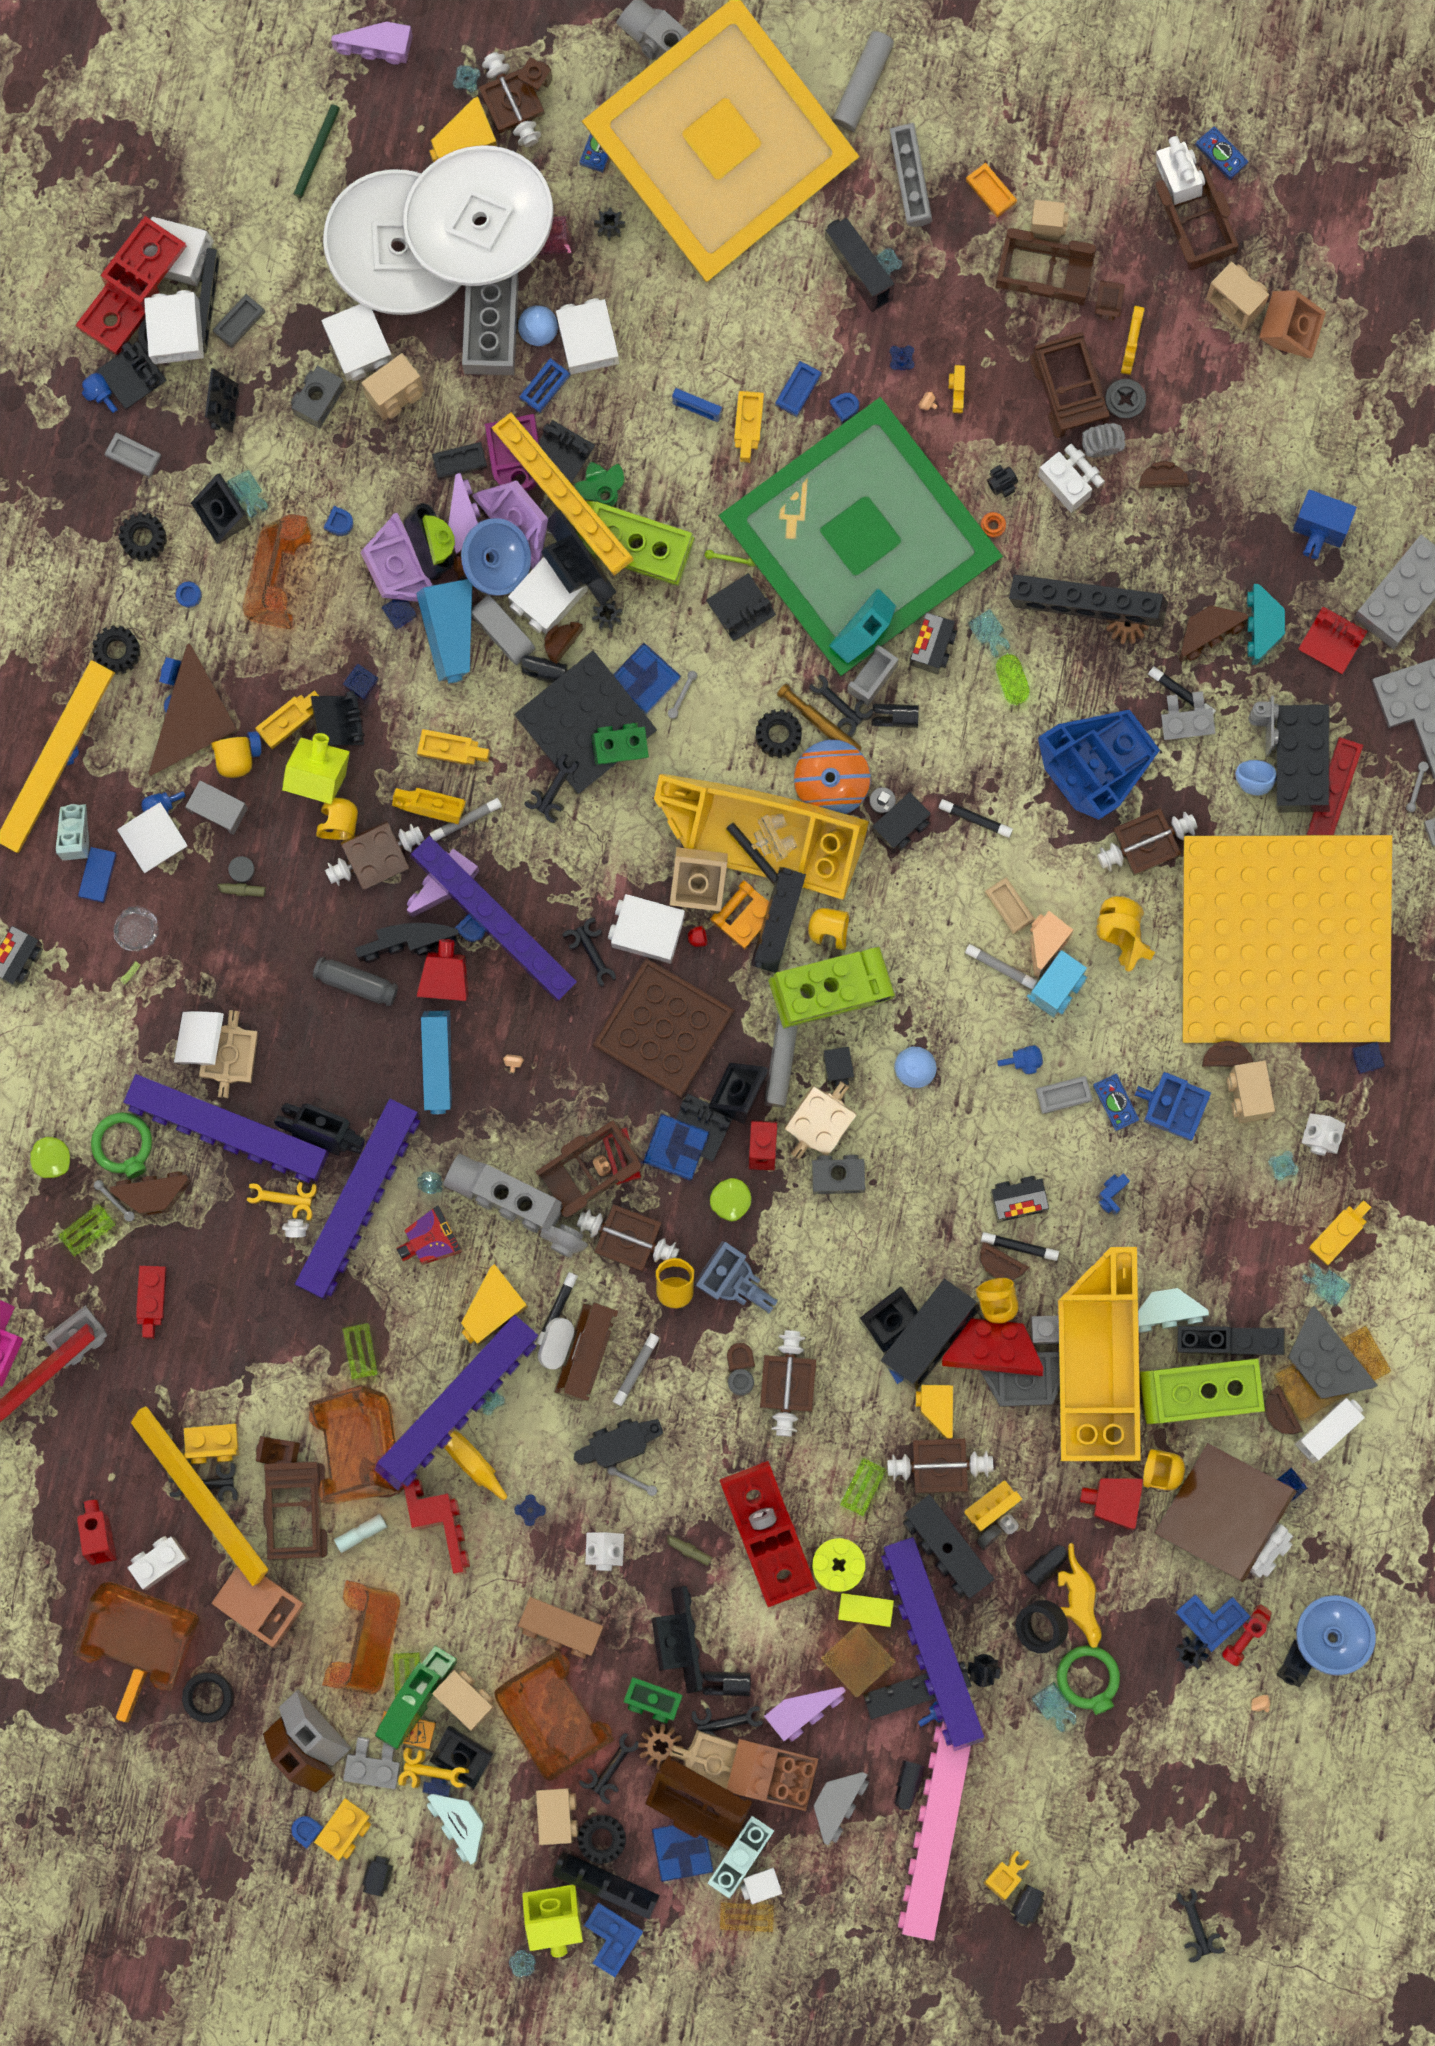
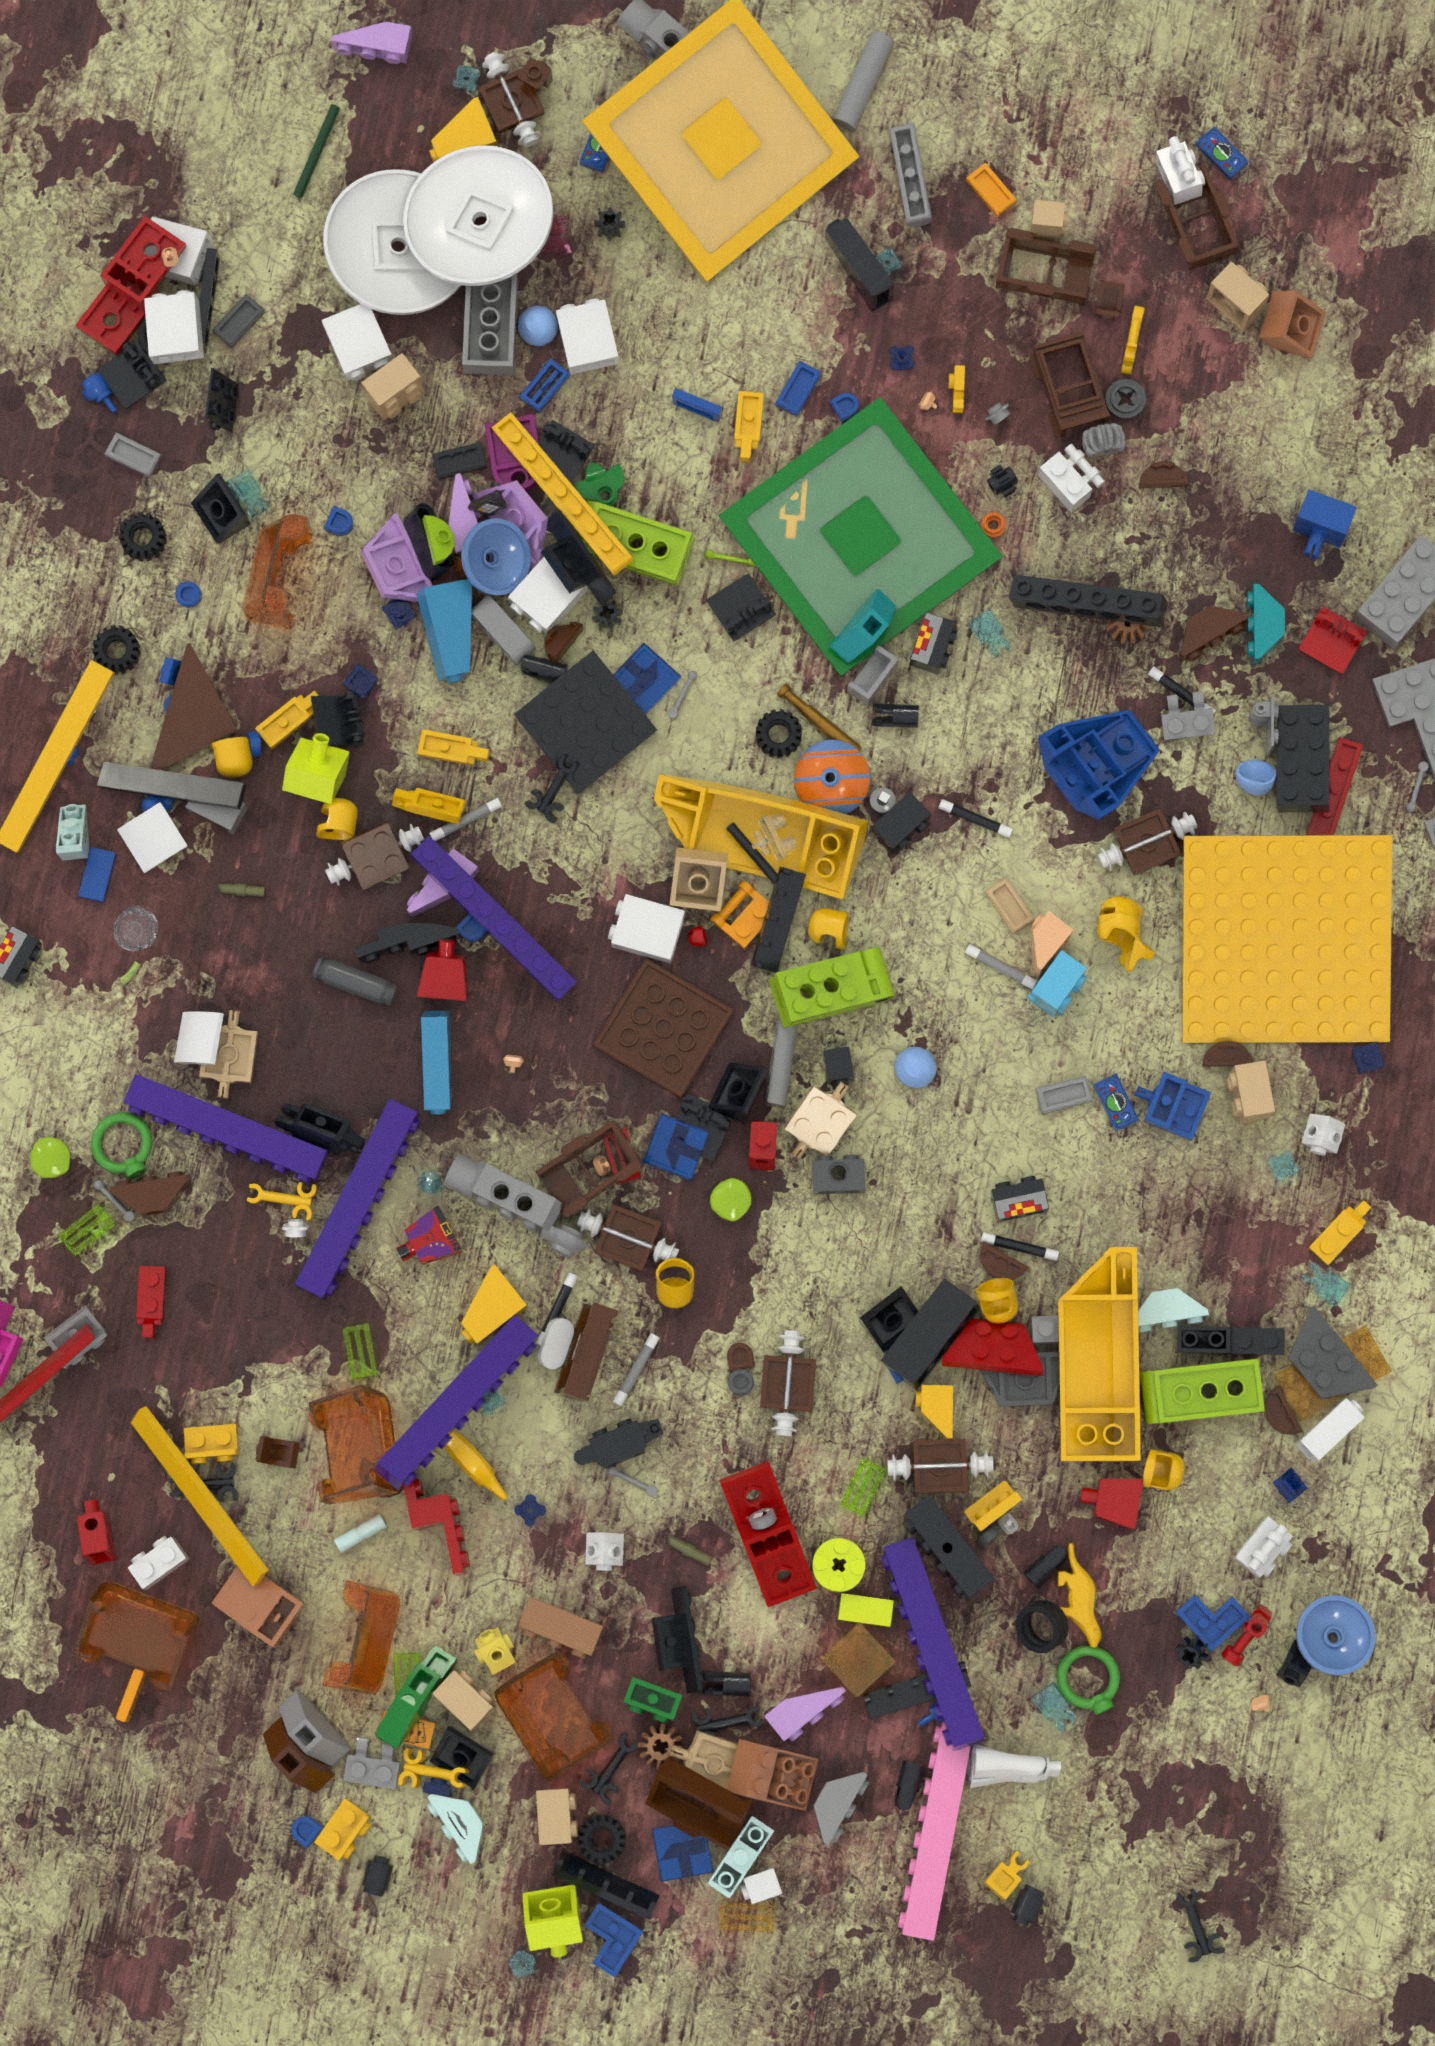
black tyre [182,1672,234,1723] -> none
dark grey tile [228,856,255,883] -> none
reddish brown piece [263,1462,328,1560] -> none
dark grey brick [291,365,346,429] -> none
black bar [562,918,616,987] -> none
green brick [592,723,649,765] -> none
sand blue brick [694,1241,778,1314] -> none
black bar [809,675,874,737] -> none
black gear [967,1654,1001,1687] -> none
clear neon green tile [996,654,1030,705] -> none
blue piece [997,1045,1043,1074] -> none
blue bracket [1098,1173,1130,1215] -> none
reddish brown tile [1155,1443,1297,1583] -> none
none -> tile [97,762,247,810]
none -> light nougat rock [162,247,179,267]
none -> clear smoke slope [468,490,507,516]
none -> light yellow brick [474,1627,516,1675]
none -> white piece [967,1744,1061,1788]
none -> light grey plate [985,402,1010,425]

